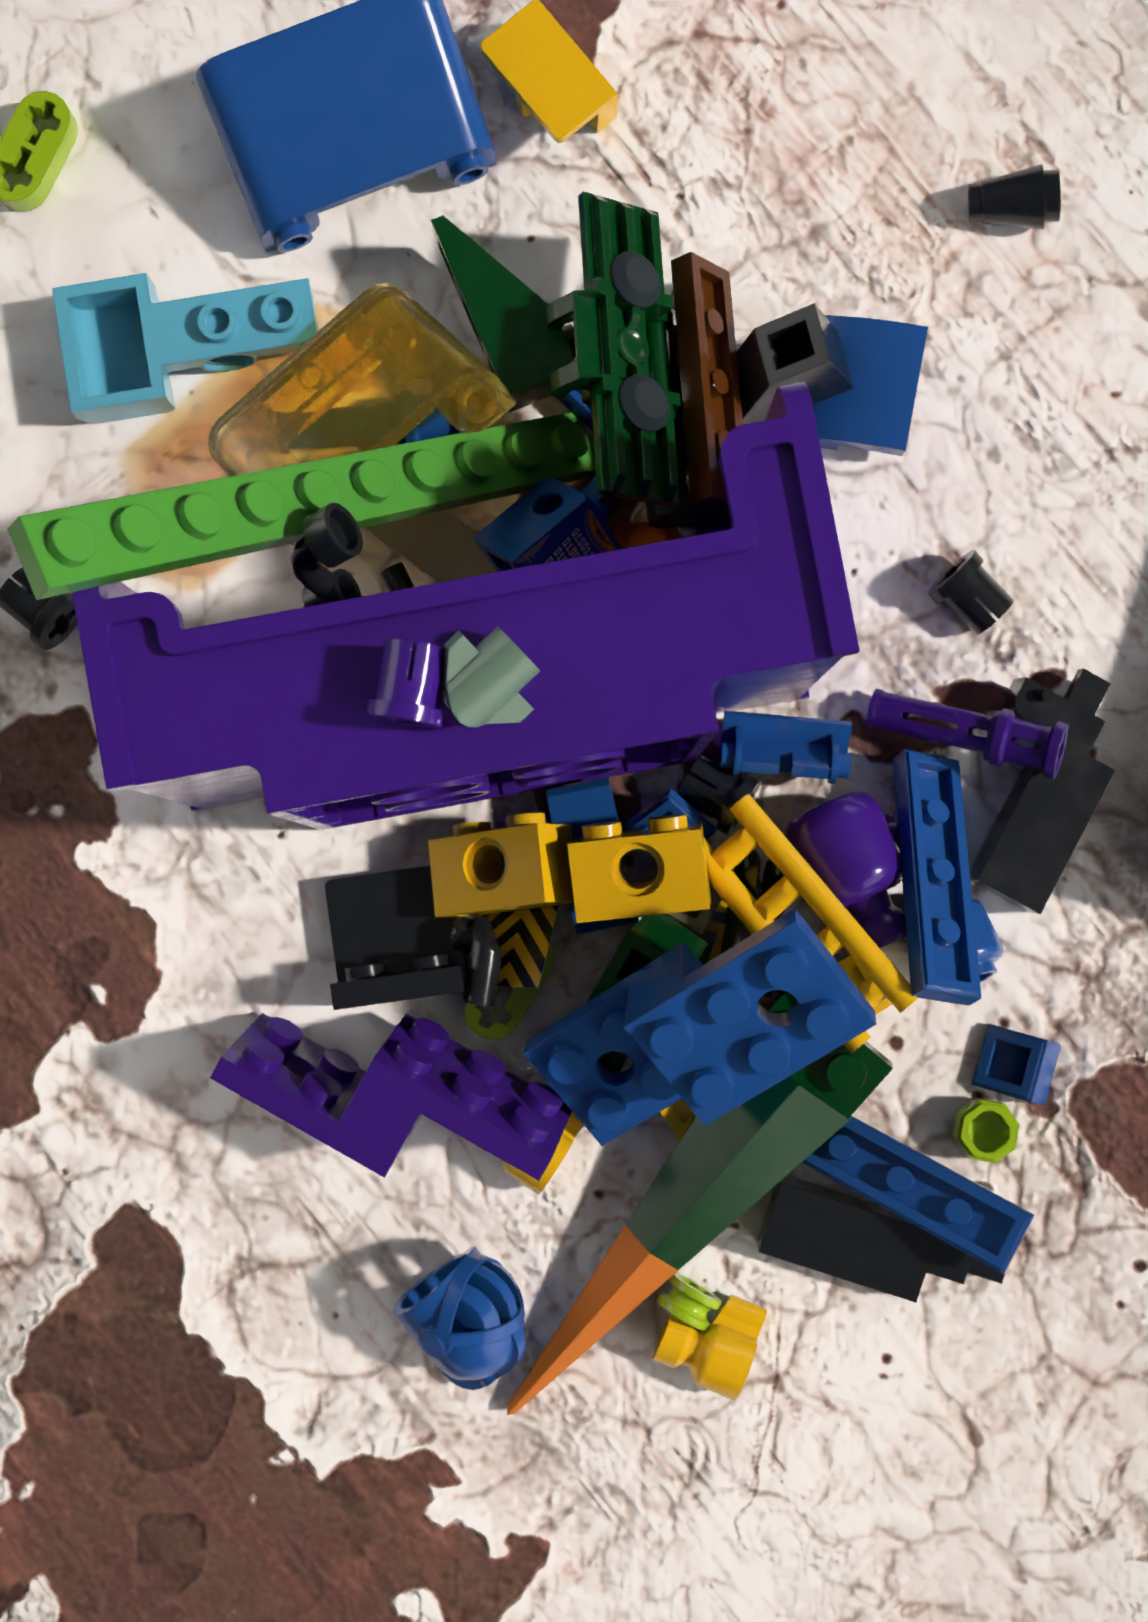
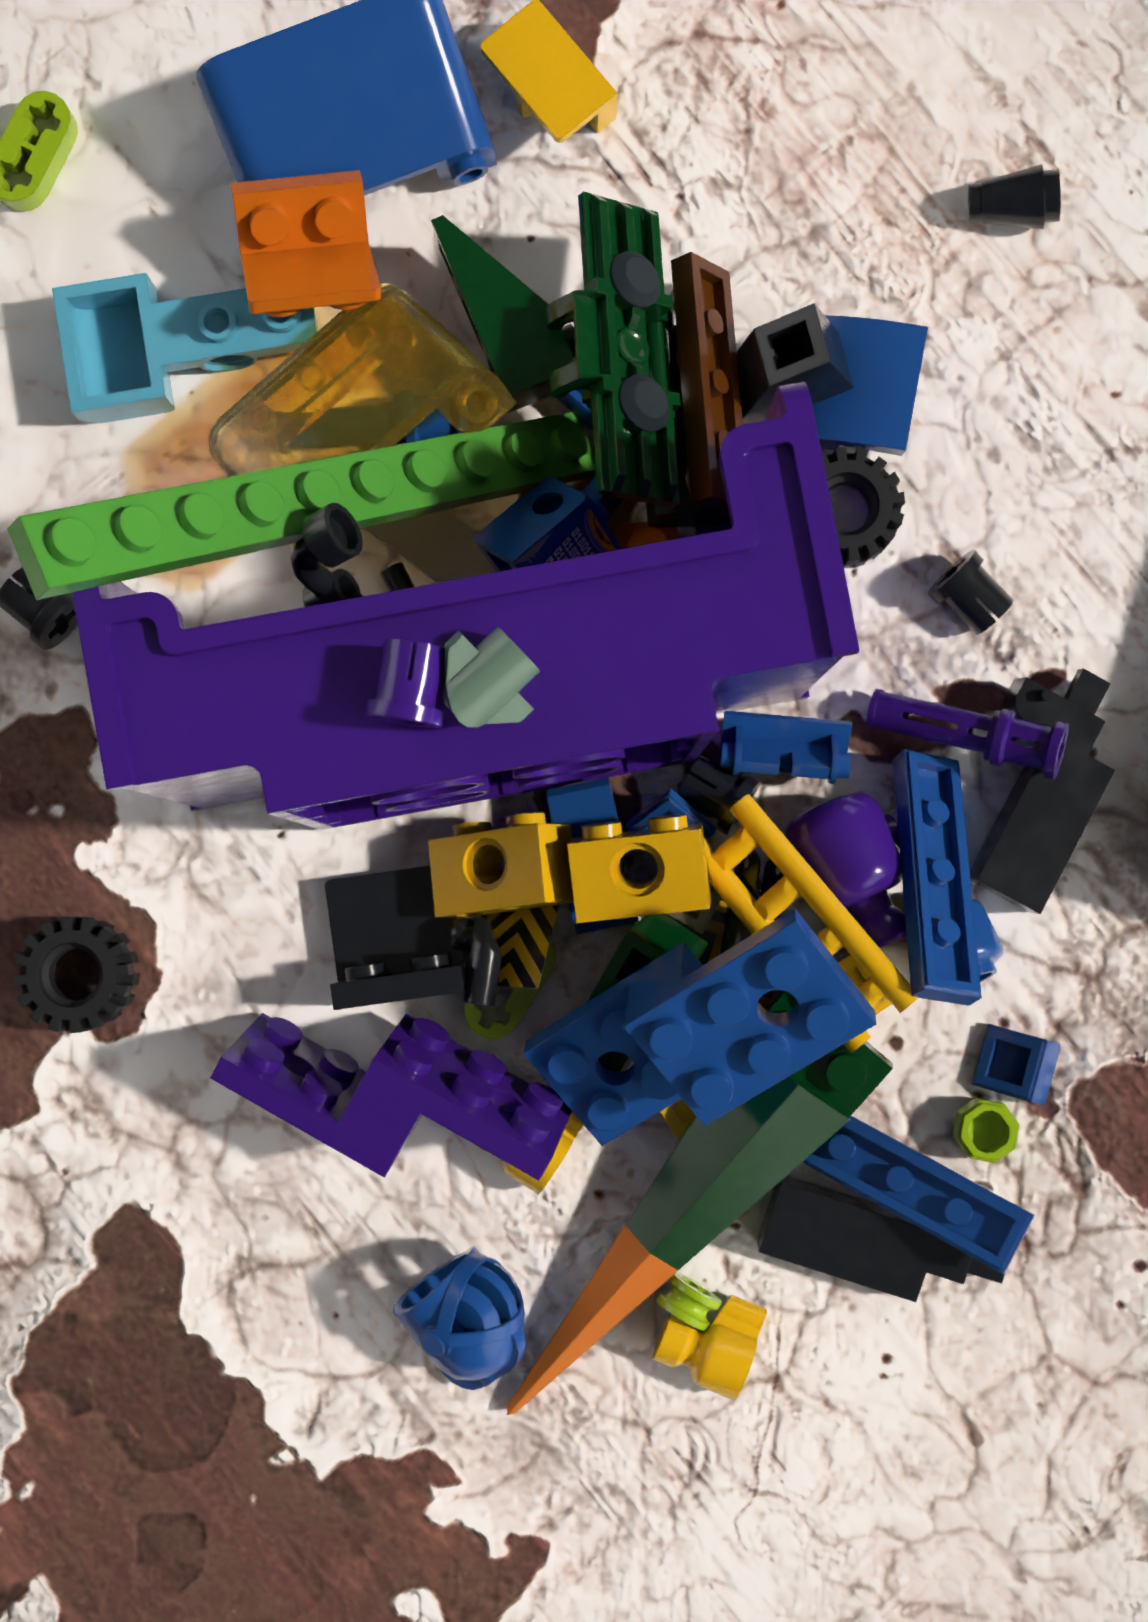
none -> black tyre [12,917,140,1033]
none -> orange bracket [230,170,381,317]
none -> black tyre [822,447,905,568]

